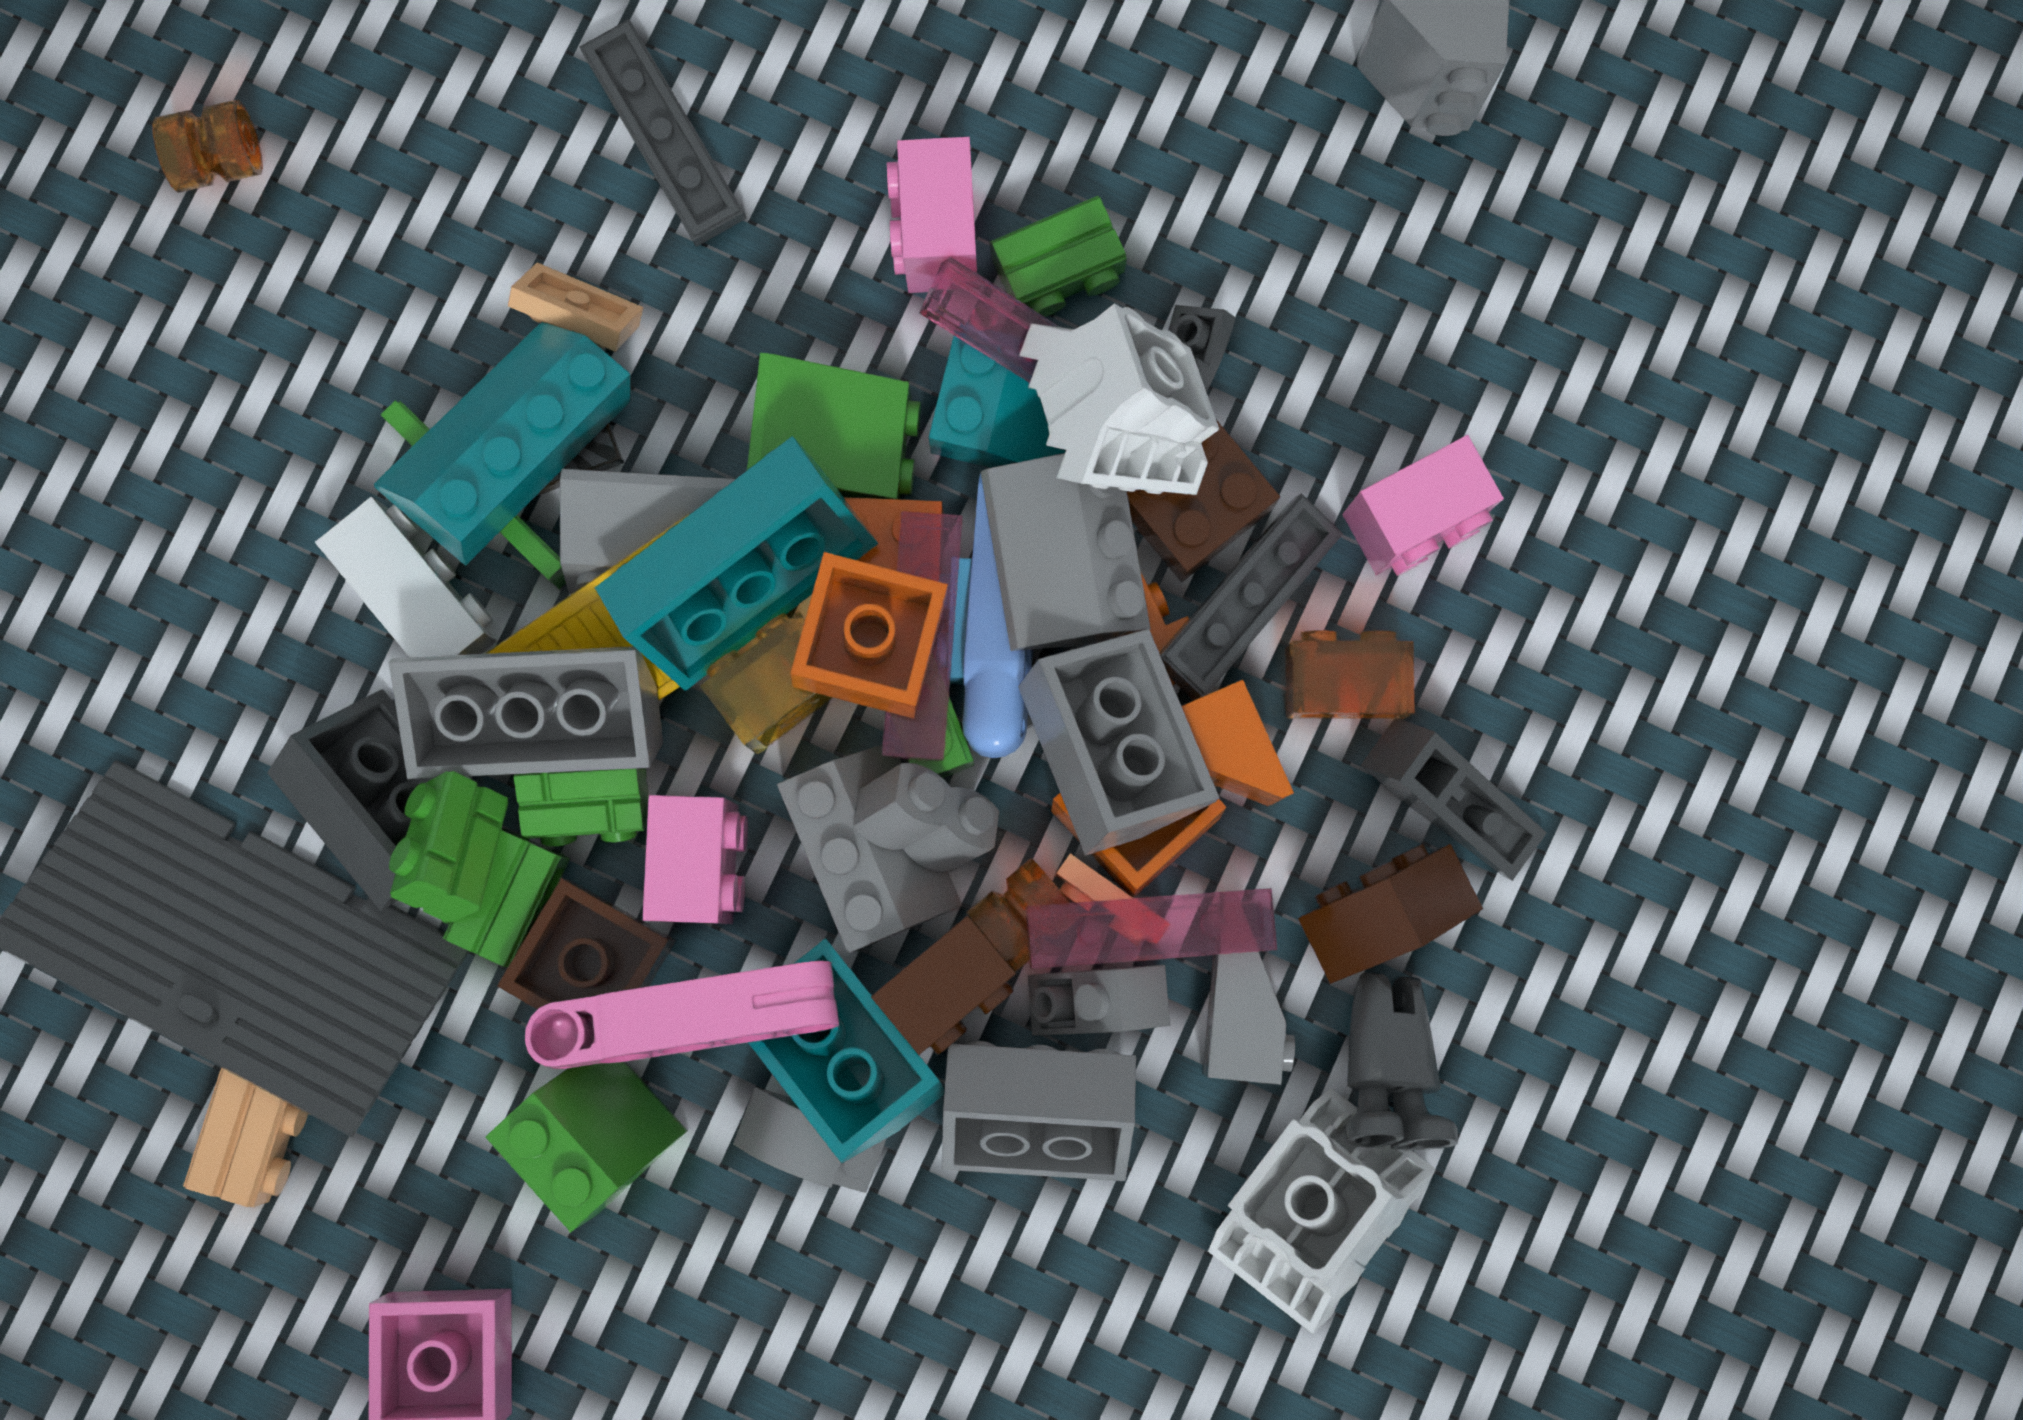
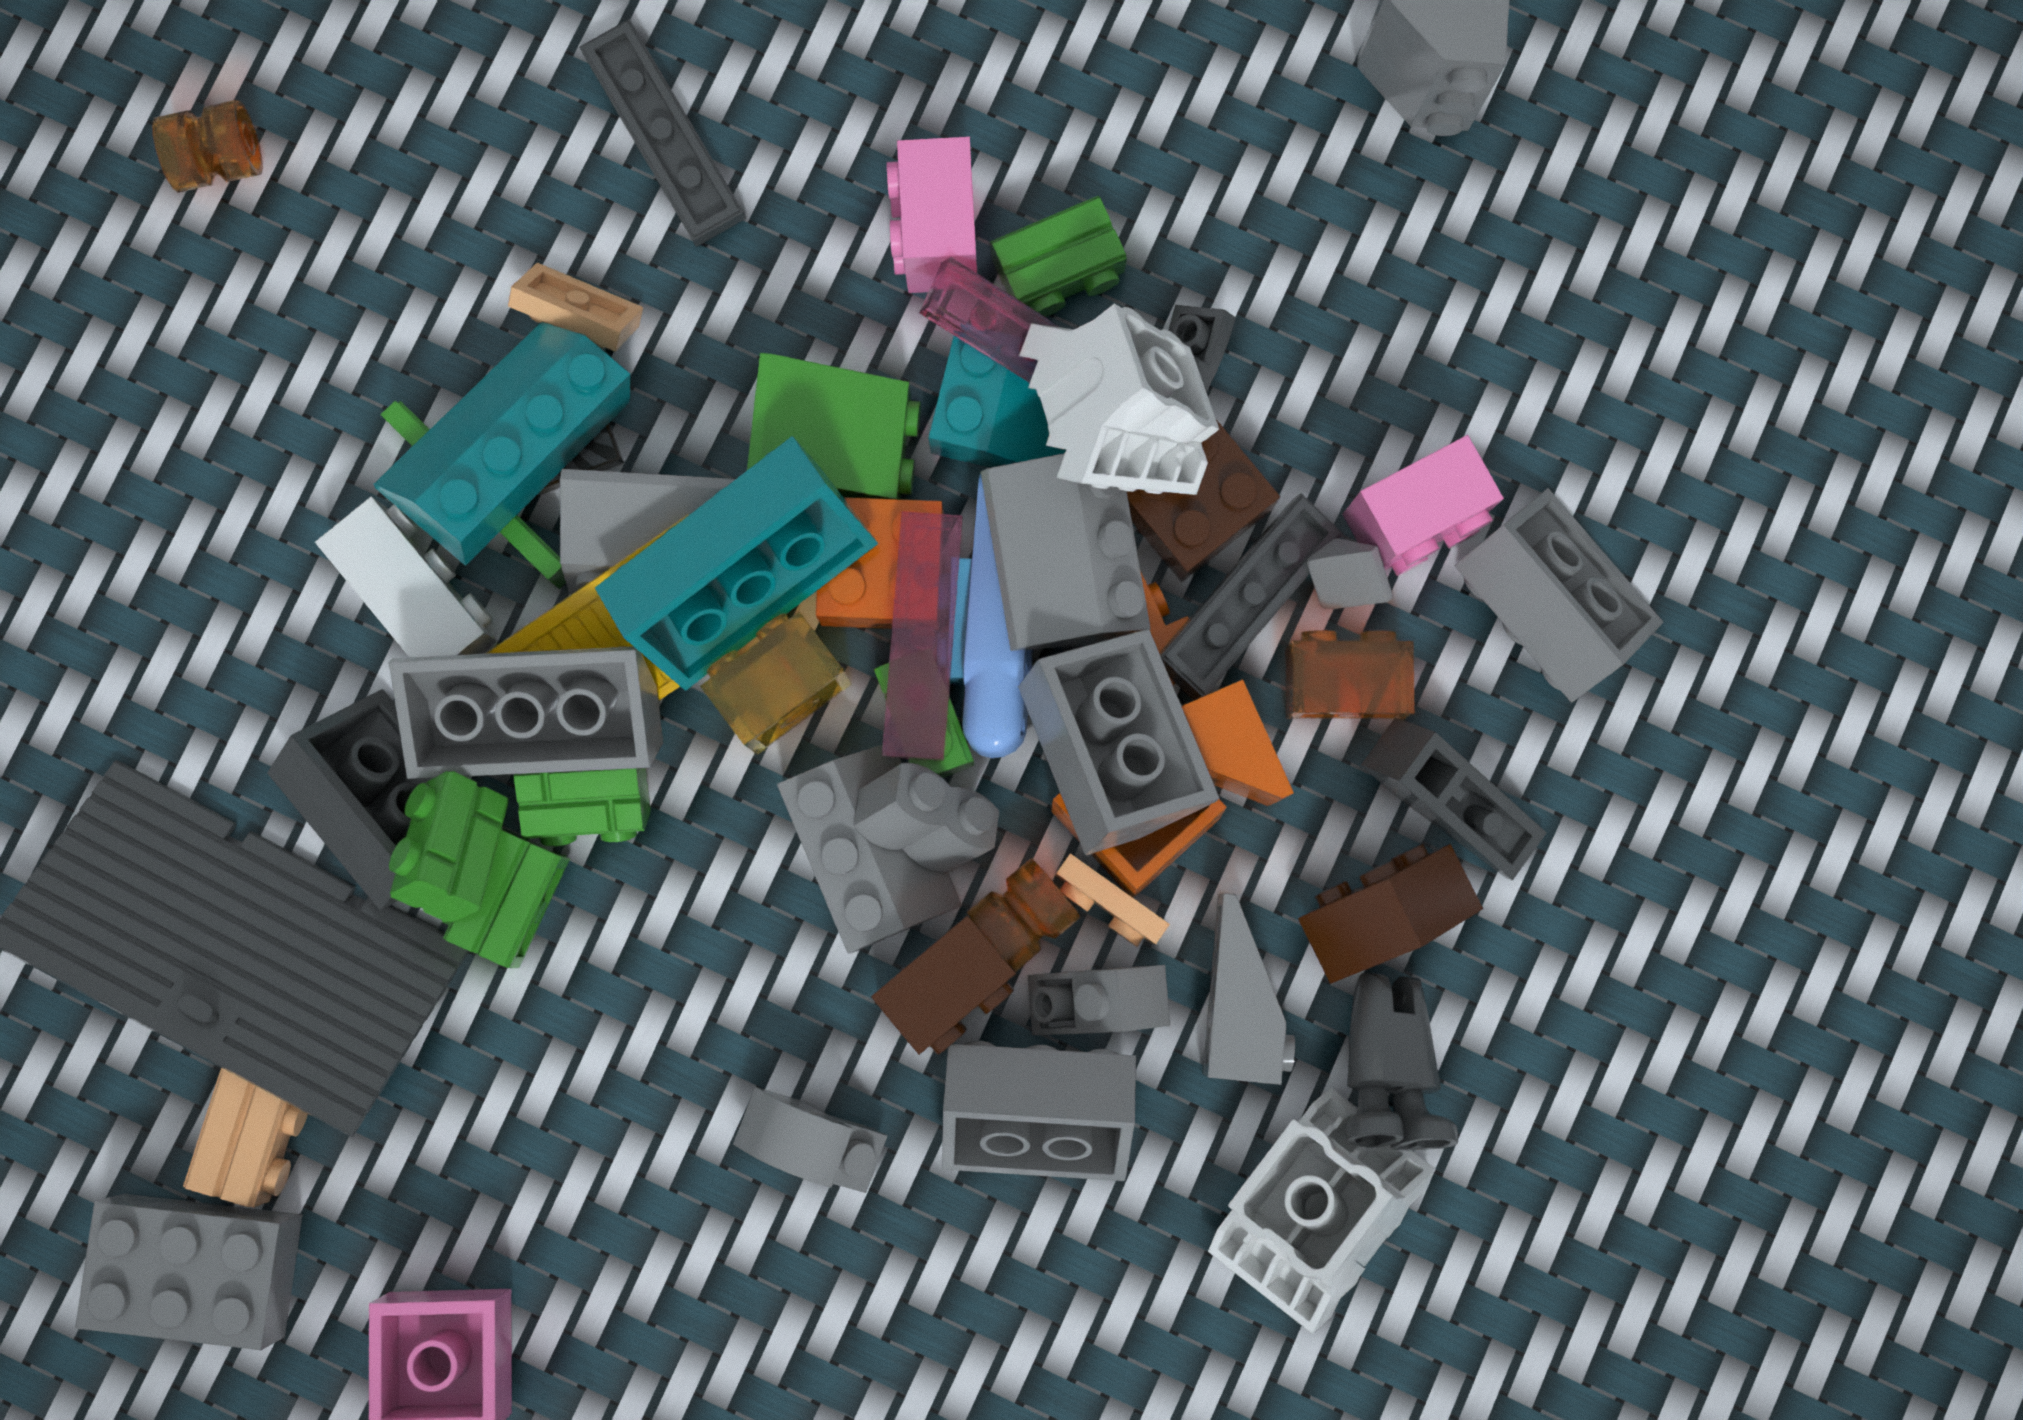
bright green slope [485,1062,688,1233] -> none
reddish brown brick [497,878,676,1010] -> none
bright pink piece [525,961,839,1069] -> none
bright pink brick [642,795,748,924] -> none
teal slope [748,938,945,1163] -> none
orange brick [790,552,948,719] -> none
clear pink tile [1025,888,1277,969] -> none
none -> light grey brick [75,1194,303,1350]
none -> light grey slope [1307,538,1393,609]
none -> light grey slope [1454,488,1664,703]

